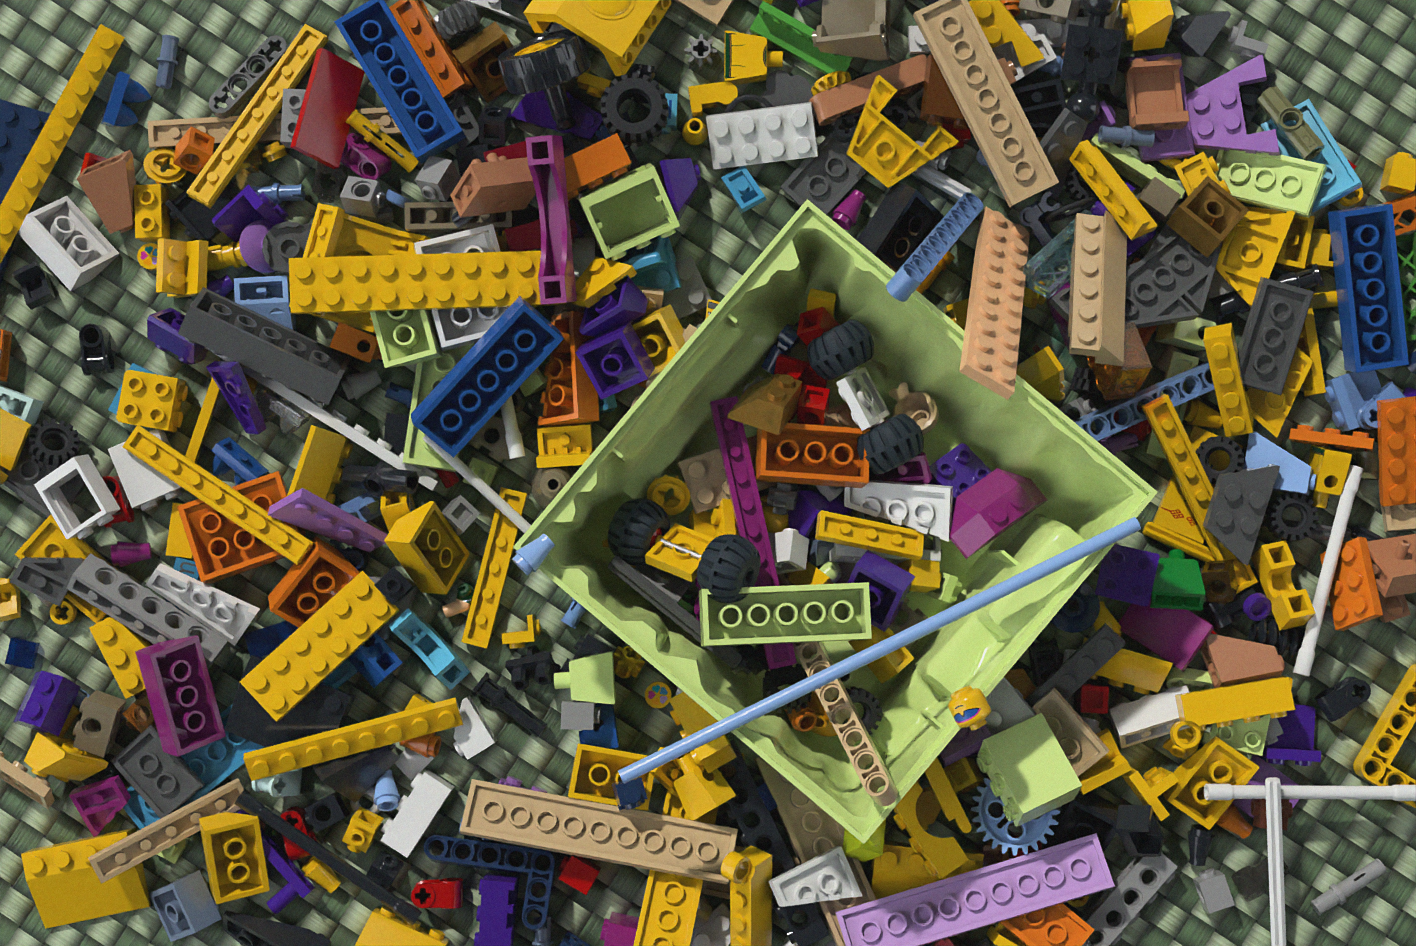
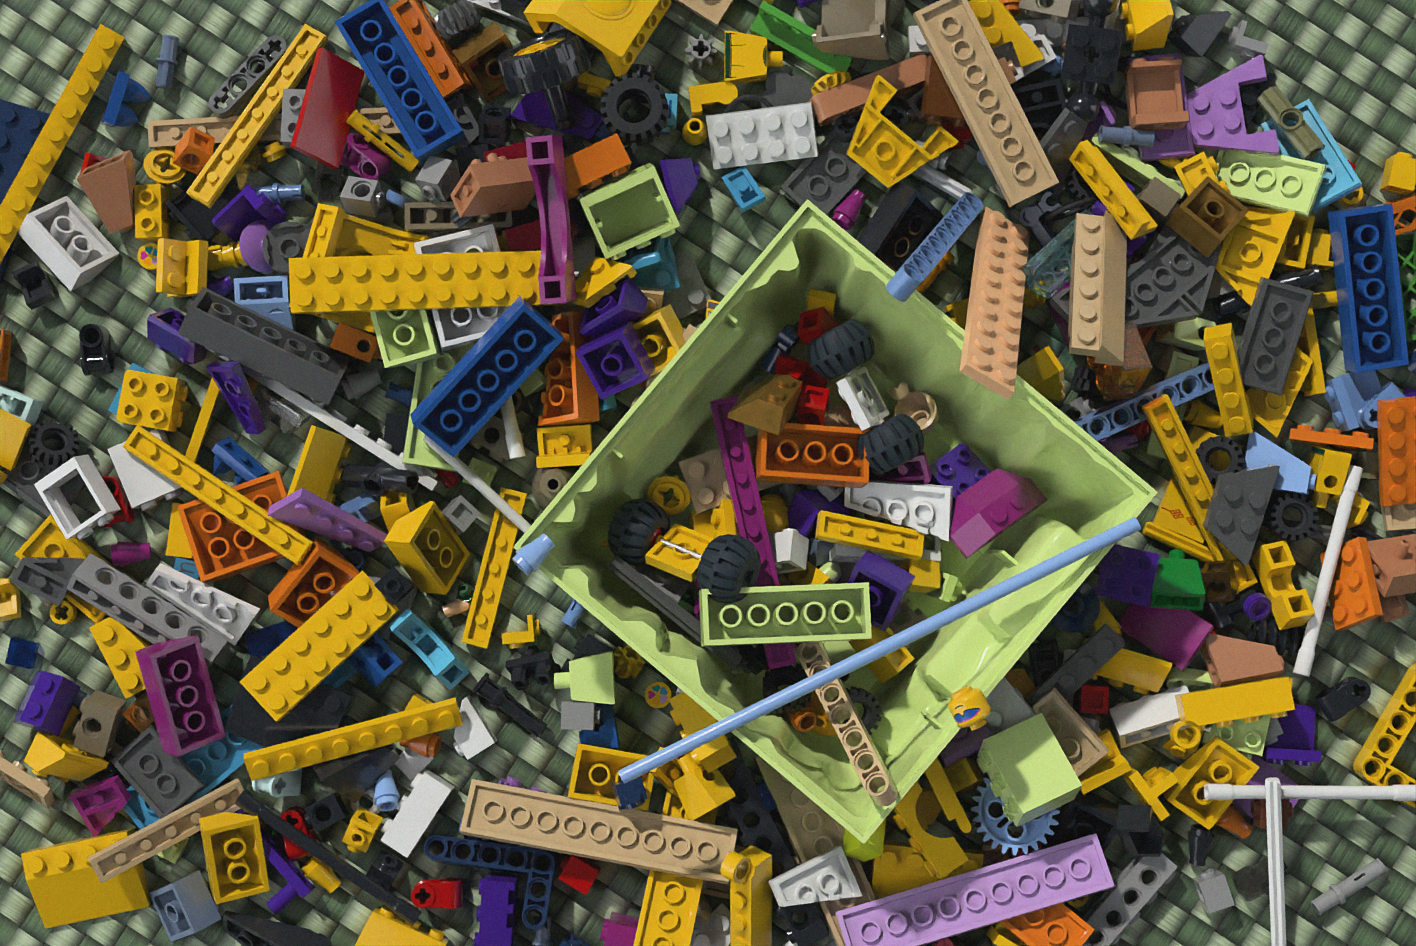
dark grey gear [767,483,798,515] -> none
none -> yellow bracket [1329,491,1370,528]

